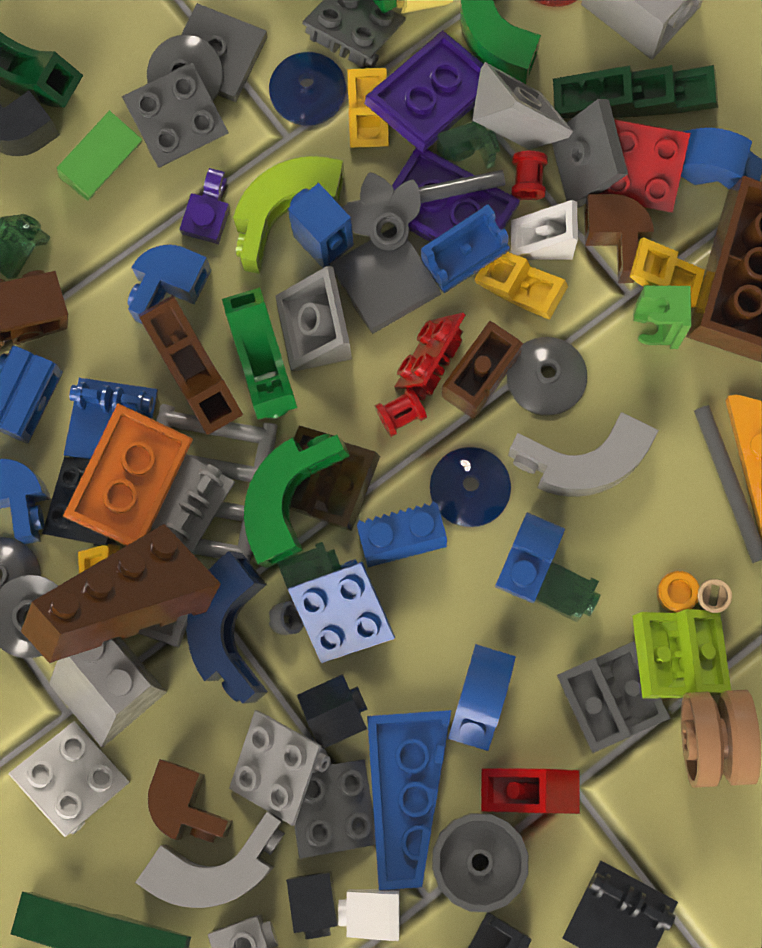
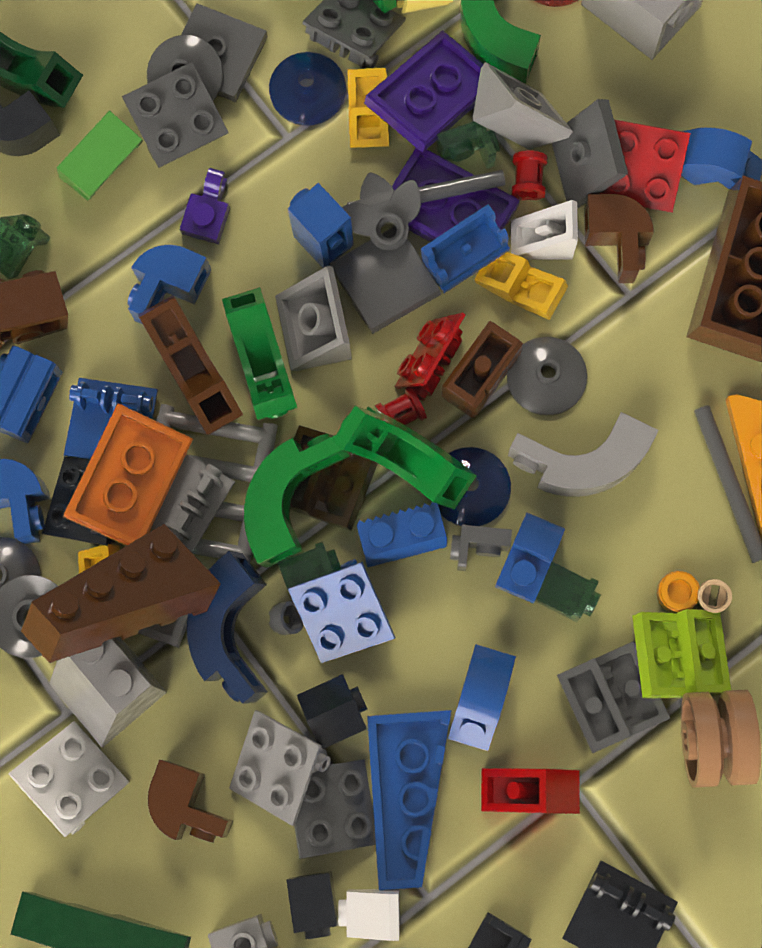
light grey arch [135,812,285,908] -> none
lime arch [233,156,345,274] -> none
dark grey wheel [432,813,528,912] -> none
dark green slope [553,65,719,118] -> none
yellow slope [630,237,705,308] -> none
bright green hinge [633,285,691,349] -> none
none -> green arch [332,405,477,509]
none -> dark grey bracket [450,525,512,571]

